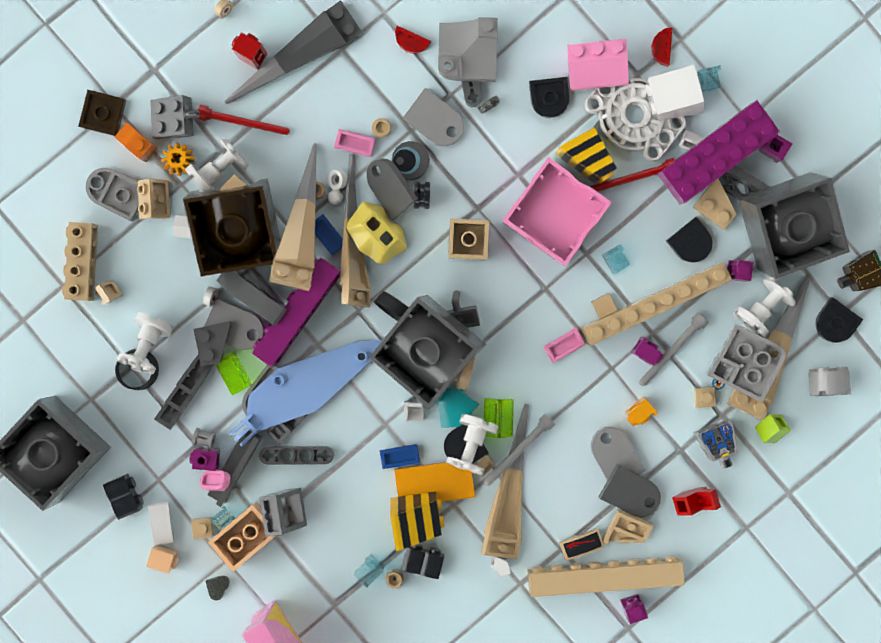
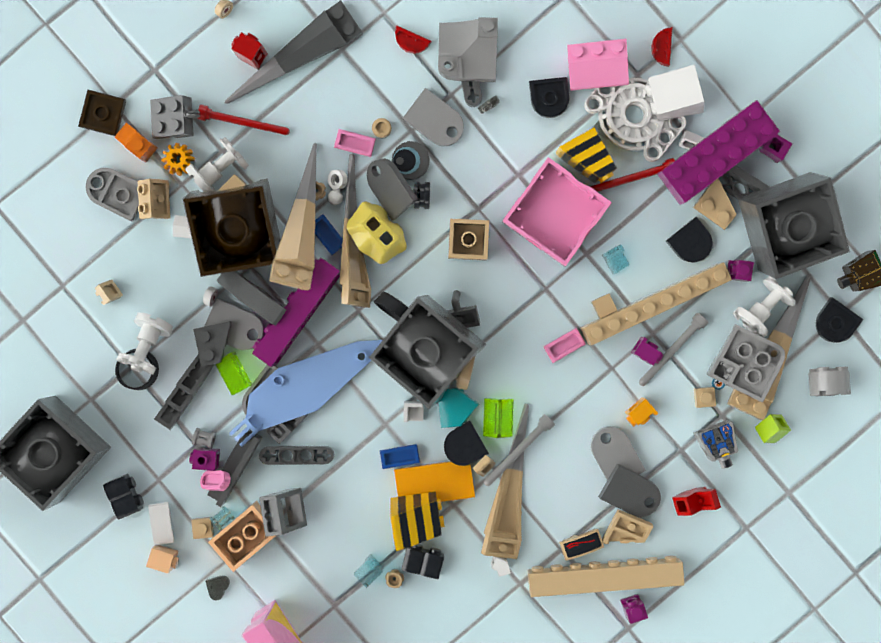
tan brick [62,222,98,301] -> none
white piece [446,414,499,475] -> none
clear light blue panel [697,65,721,92] -> none

